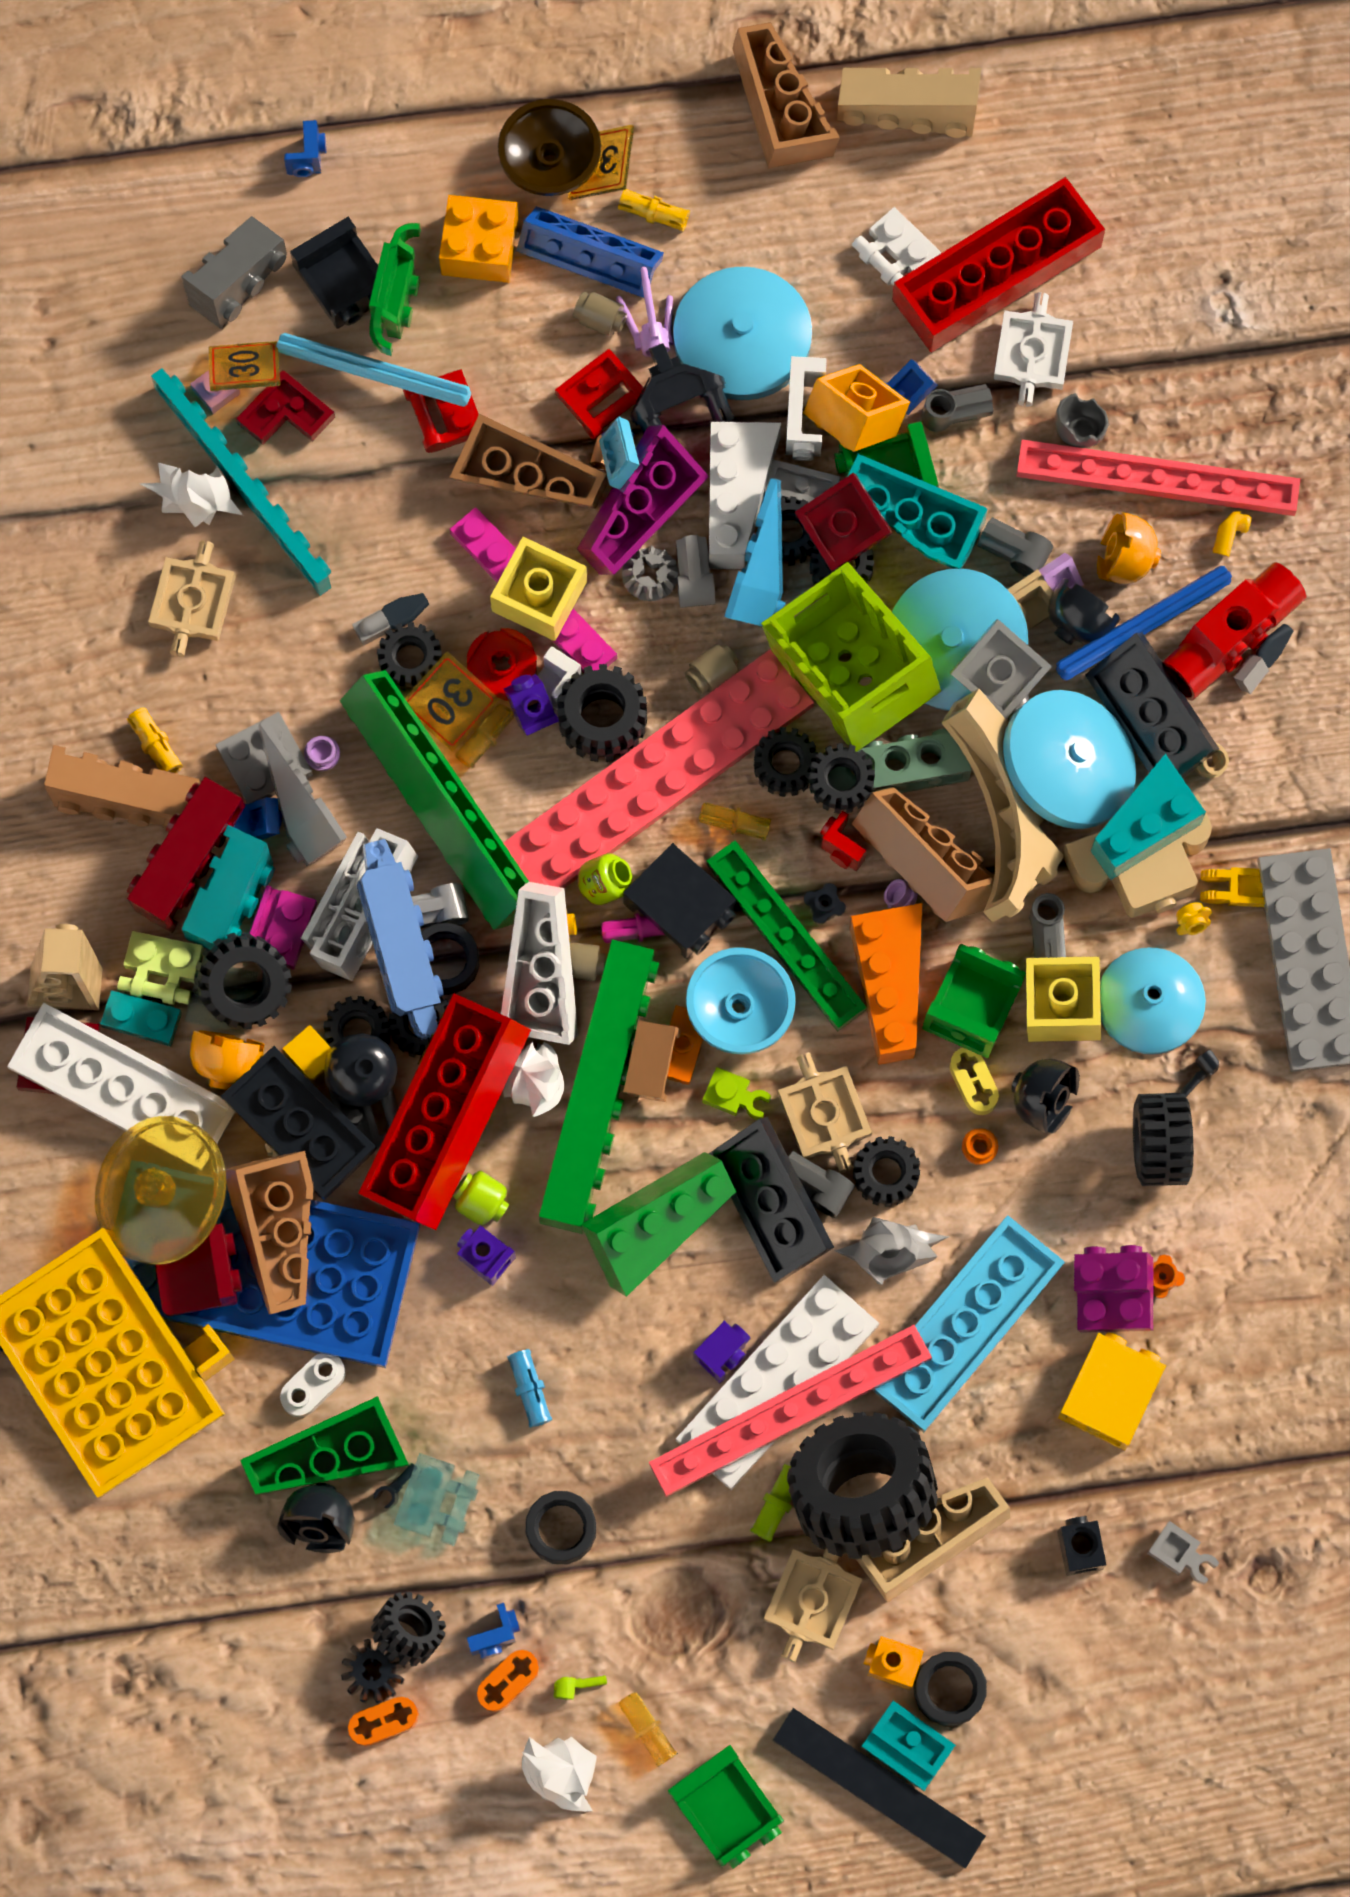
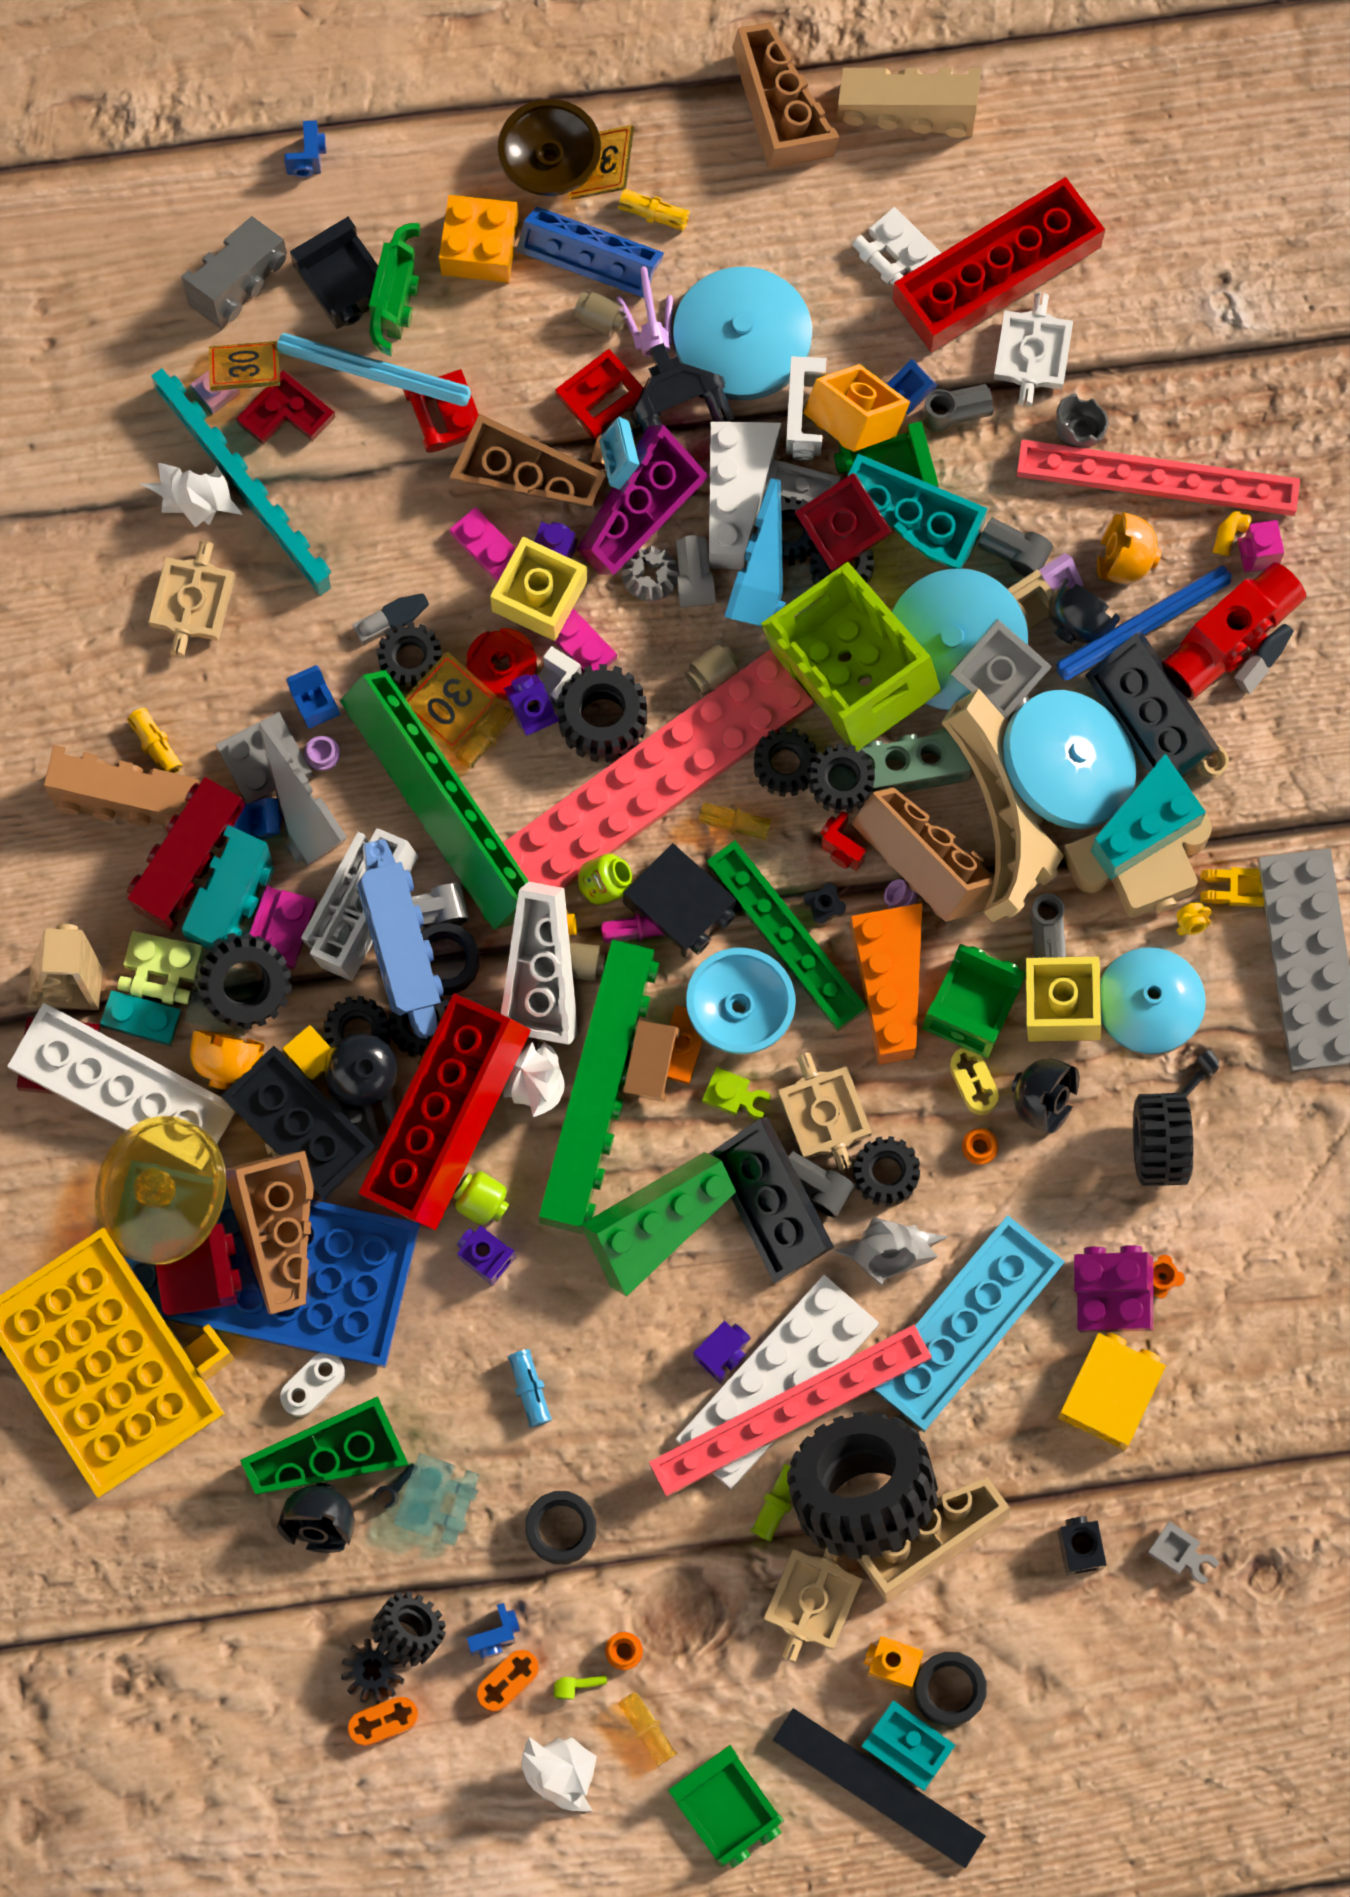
none -> blue bracket [286,665,341,729]
none -> dark purple brick [534,522,578,559]
none -> orange plate [605,1632,643,1670]
none -> dark pink brick [1237,520,1285,573]

